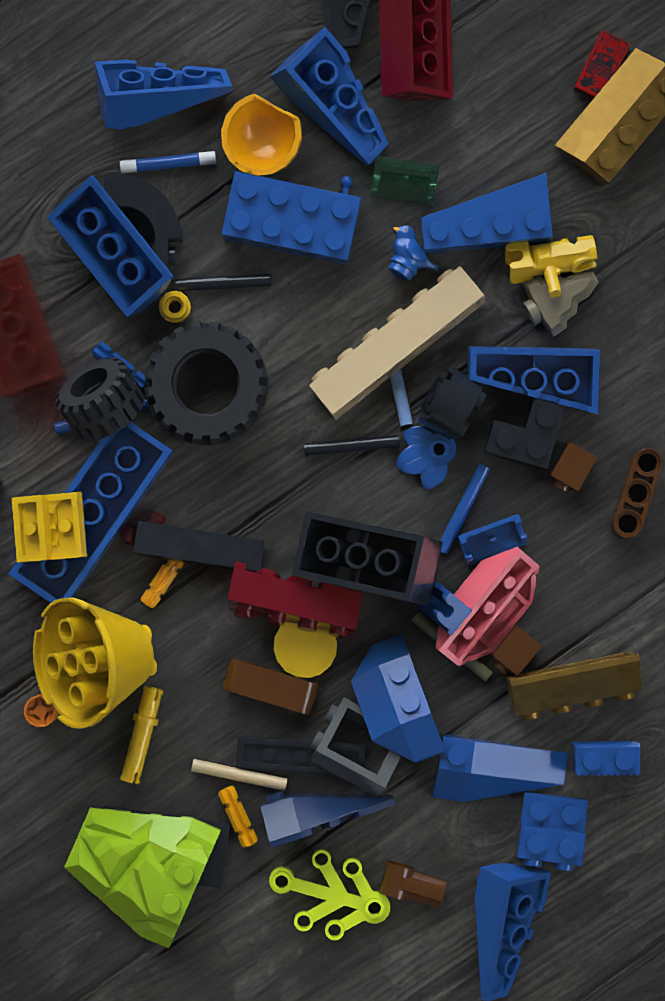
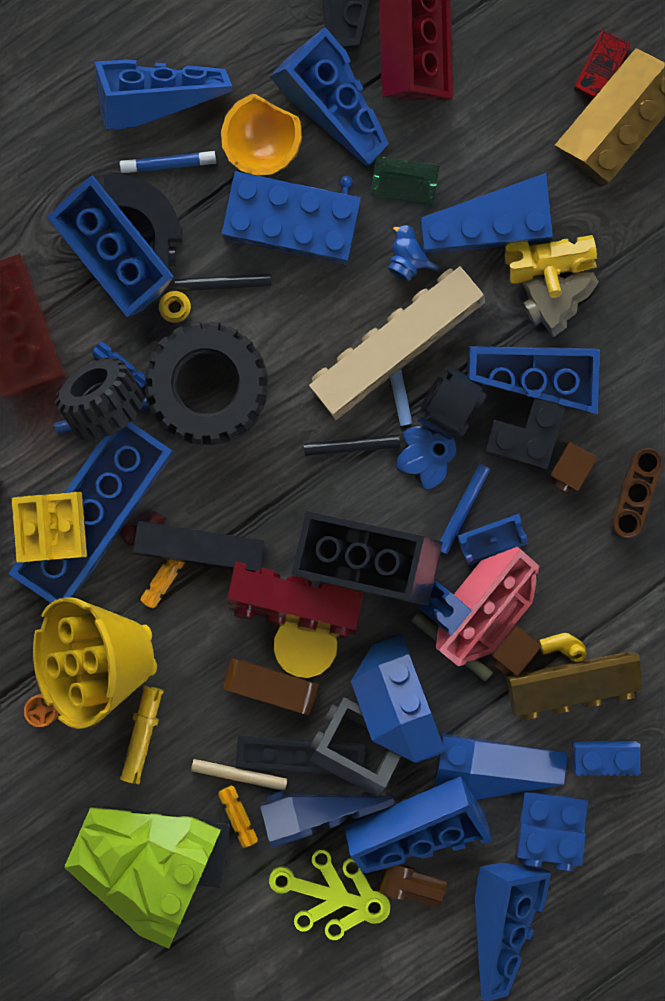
none -> blue wedge [344,776,492,874]
none -> yellow arm [539,633,587,663]

